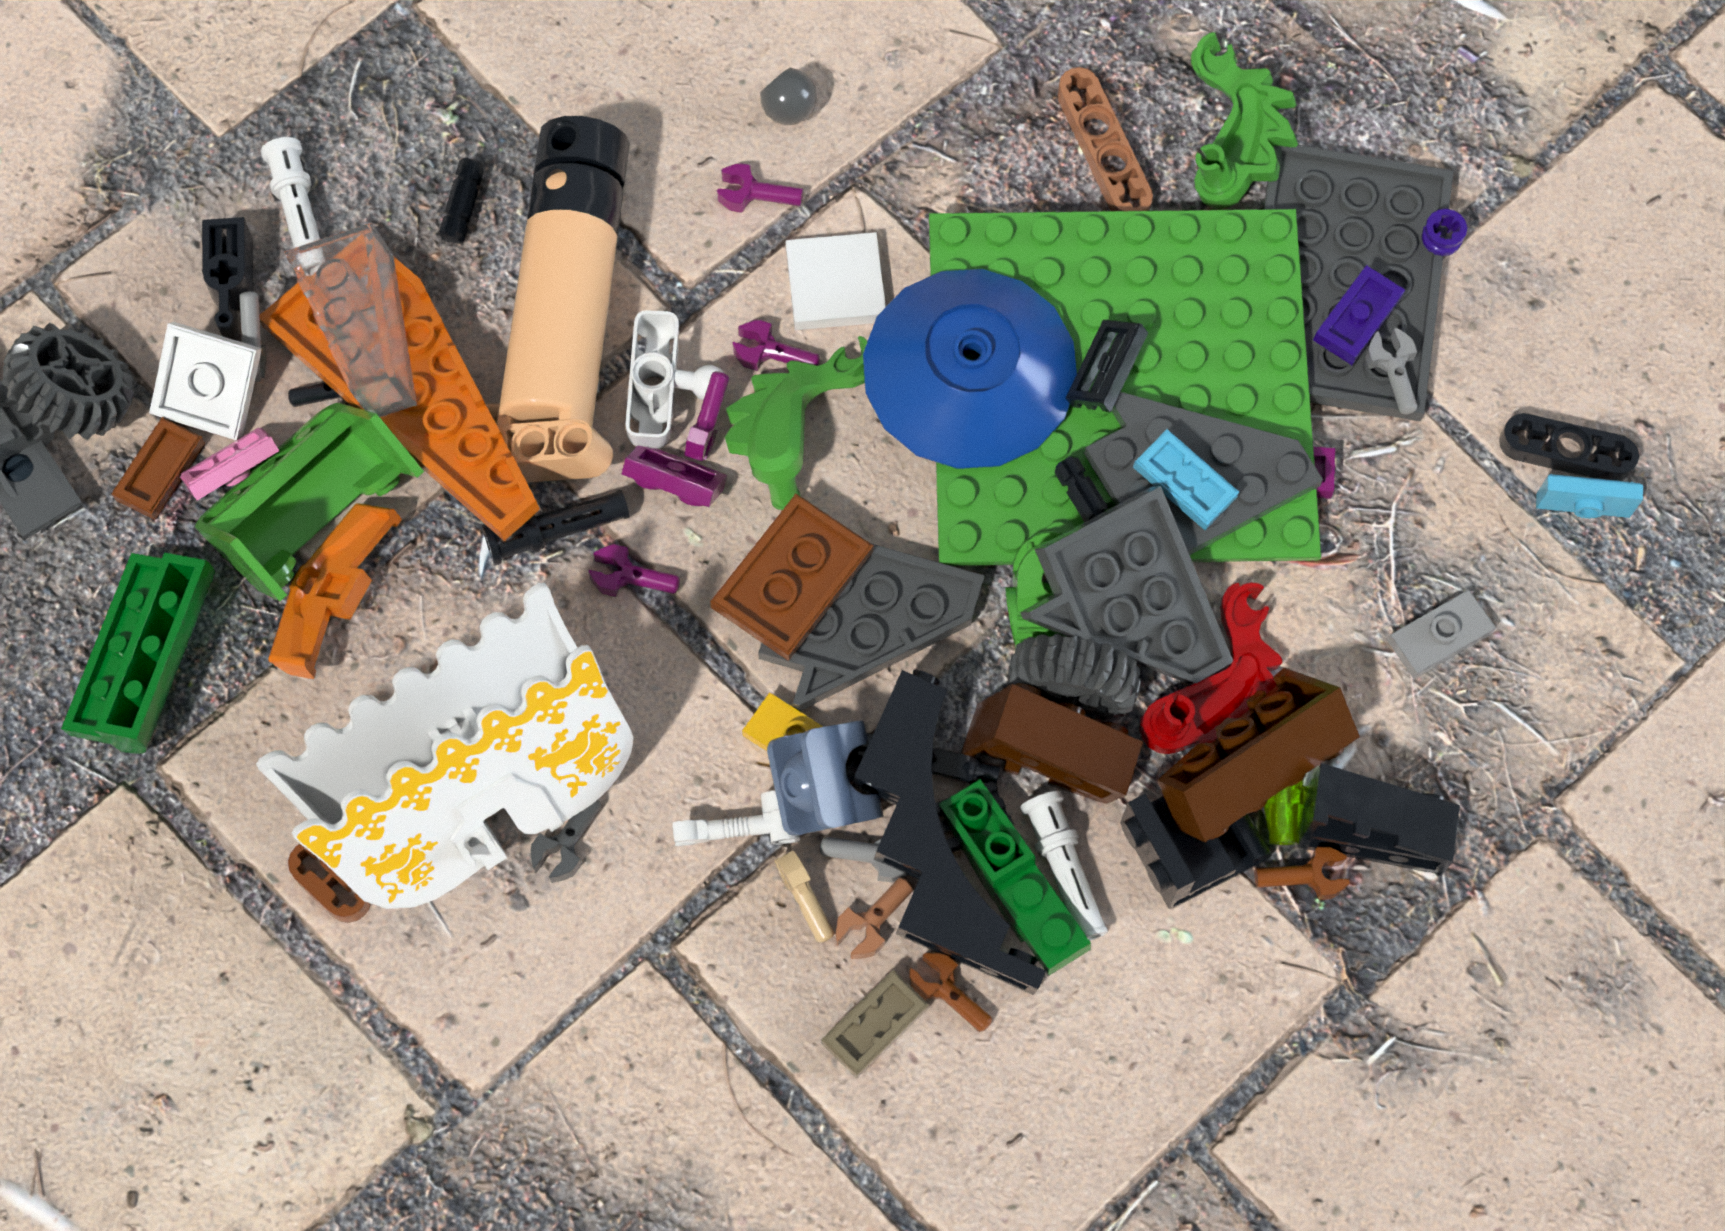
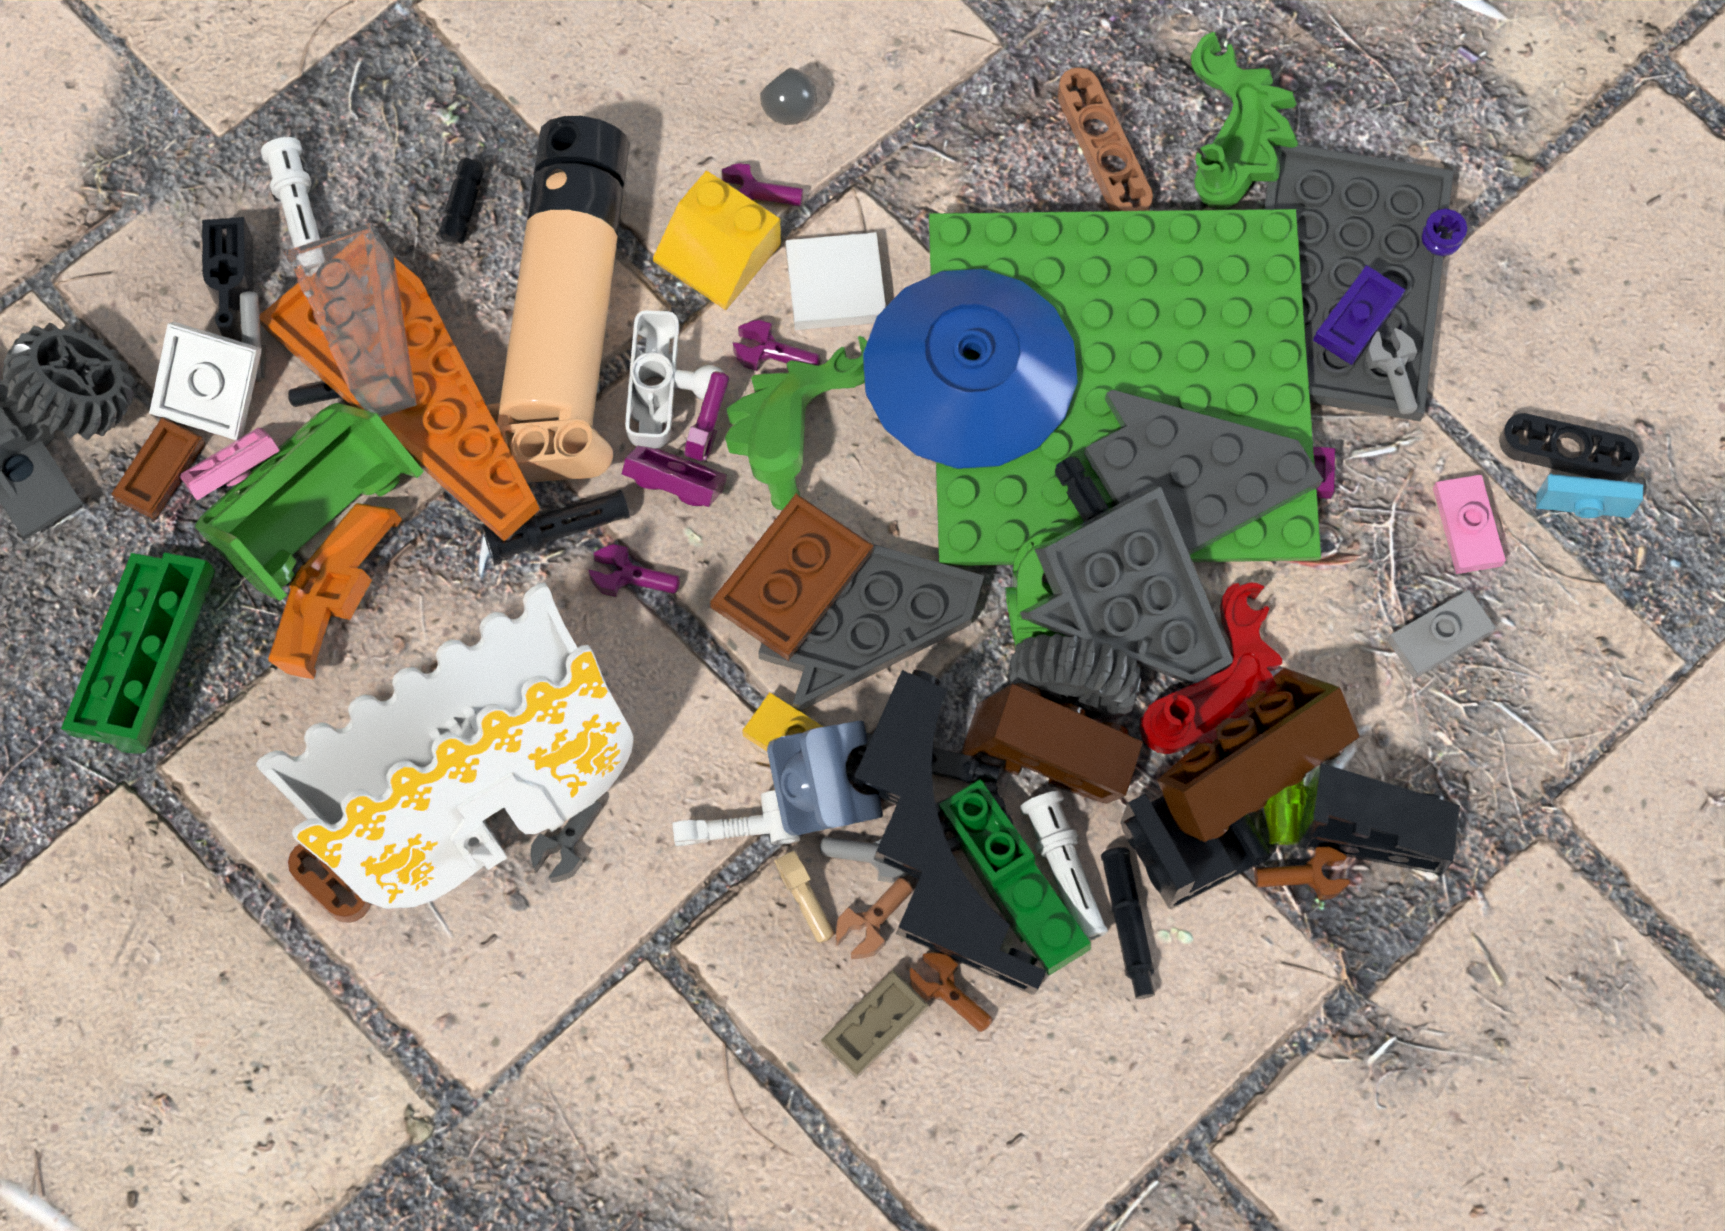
black tile [1065,319,1148,412] -> none
medium azure plate [1133,429,1239,530] -> none
none -> yellow slope [653,170,781,310]
none -> black piece [1101,846,1155,999]
none -> bright pink plate [1433,474,1506,574]

